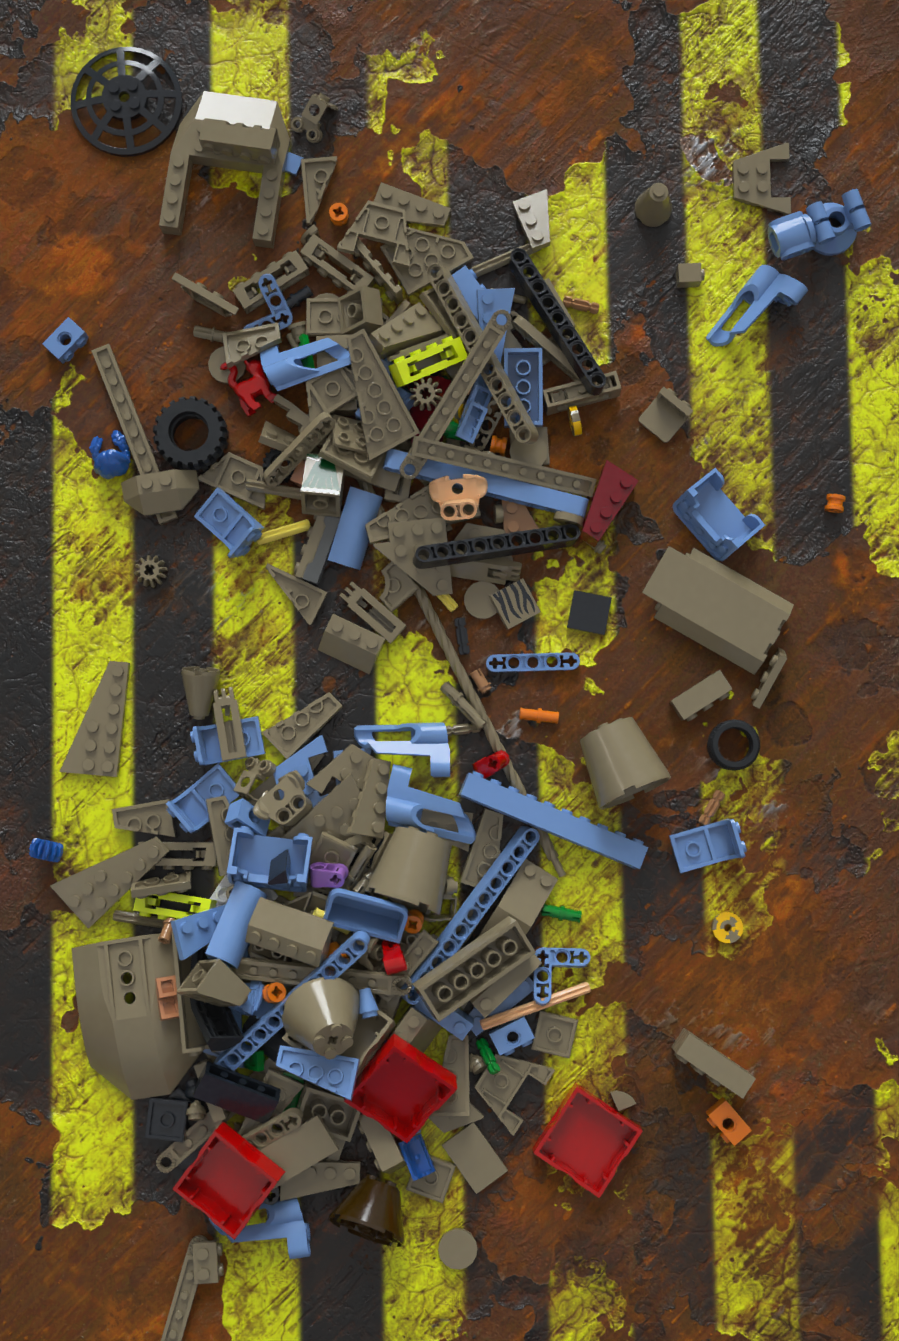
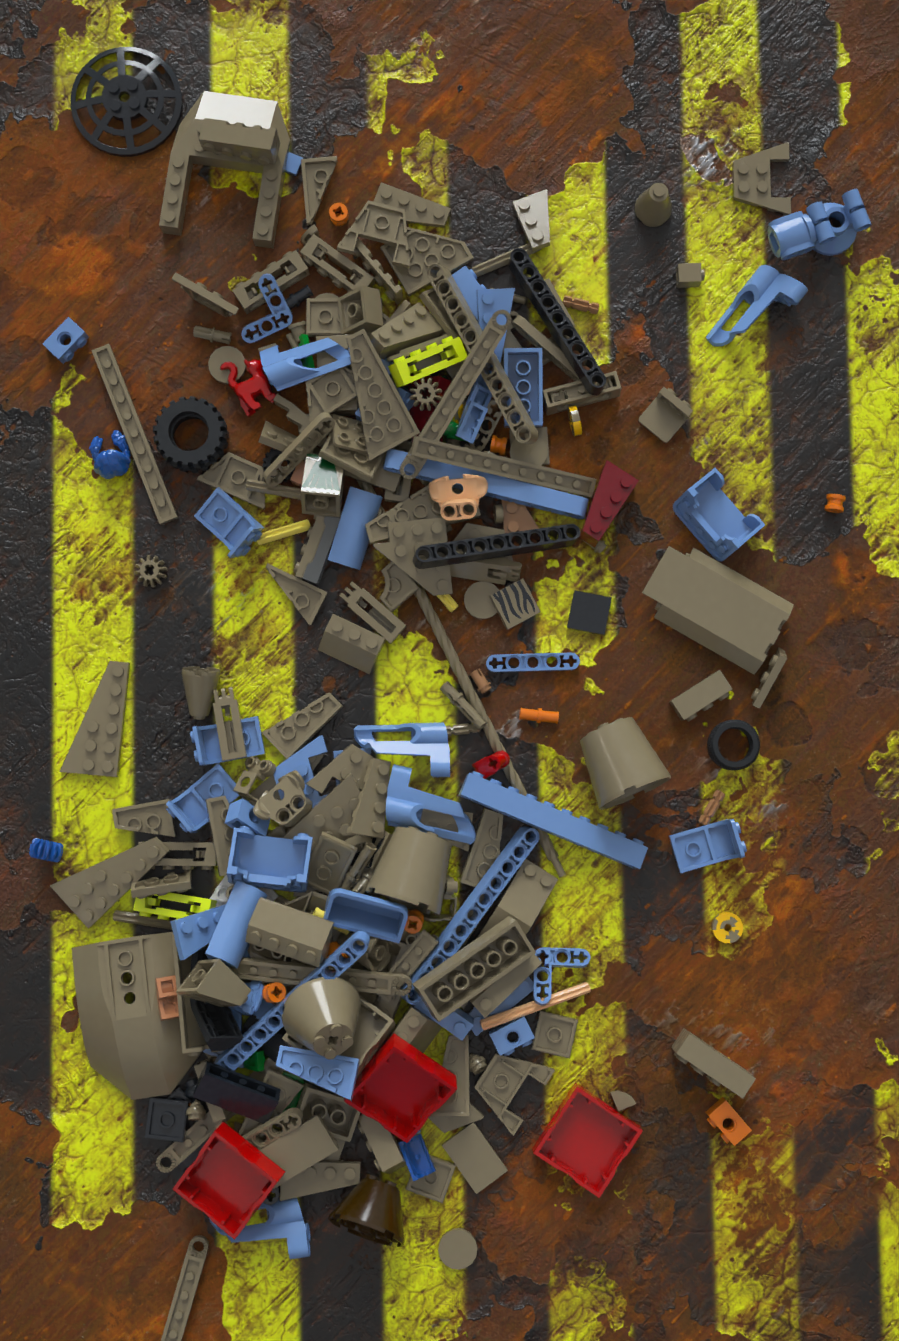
dark tan wedge [121,469,200,516] -> none
medium nougat pin [158,917,175,944] -> none
dark tan bracket [192,1237,224,1284] -> none
dark tan wing [222,323,282,368] -> none
black slope [268,850,291,885] -> none
dark tan piece [291,93,338,143] -> none
medium lavender piece [309,862,349,888] -> none
medium blue cone [359,988,379,1019] -> none
red piece [382,940,407,975] -> none
black axle [454,617,470,655] -> none
green axle [476,1038,500,1075] -> none
green pin [541,904,582,923] -> none
dark tan piece [553,511,585,528] -> none

